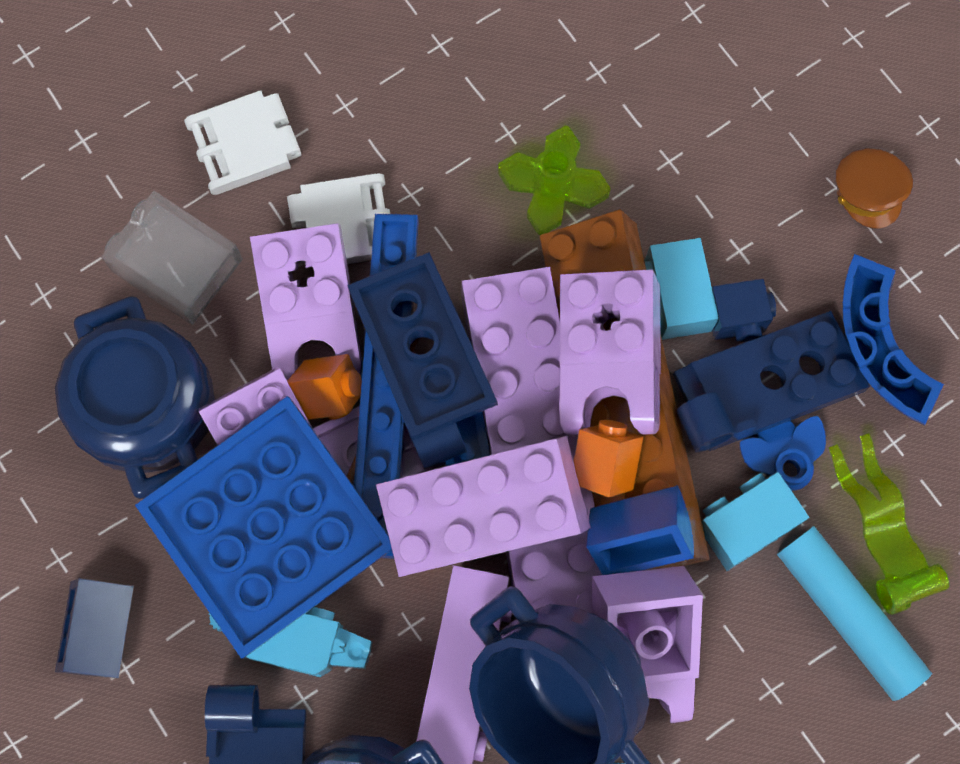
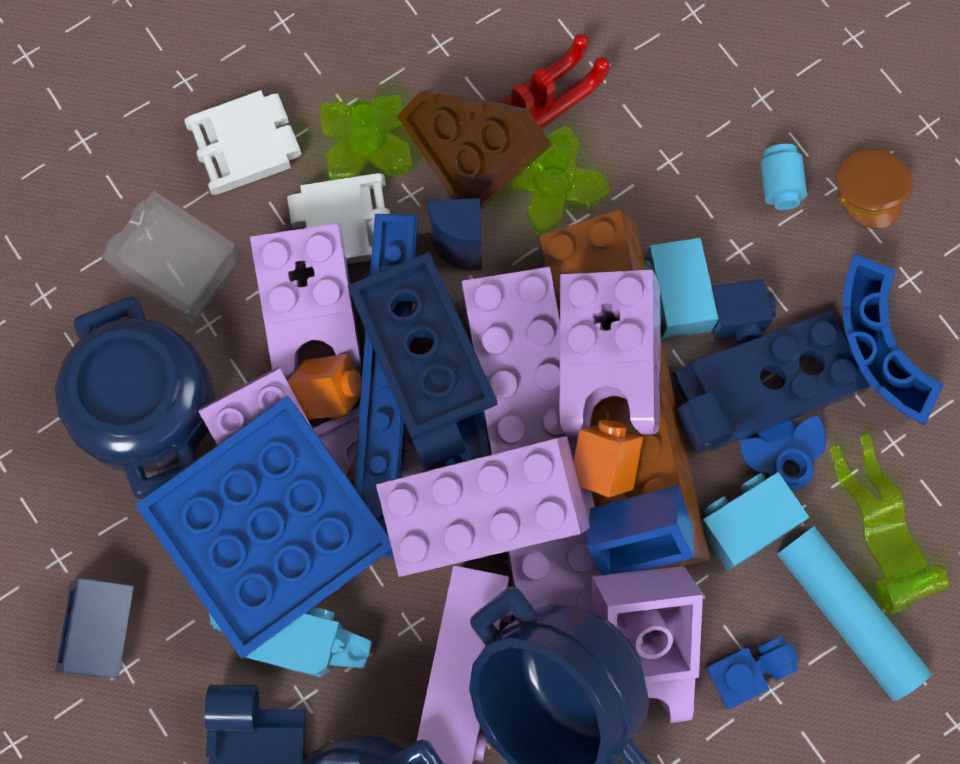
none -> clear neon green plant [319,95,412,181]
none -> reddish brown plate [397,89,552,210]
none -> dark blue brick [427,199,482,270]
none -> red piece [497,34,610,129]
none -> blue plate [705,635,799,710]
none -> medium azure brick [760,144,808,210]

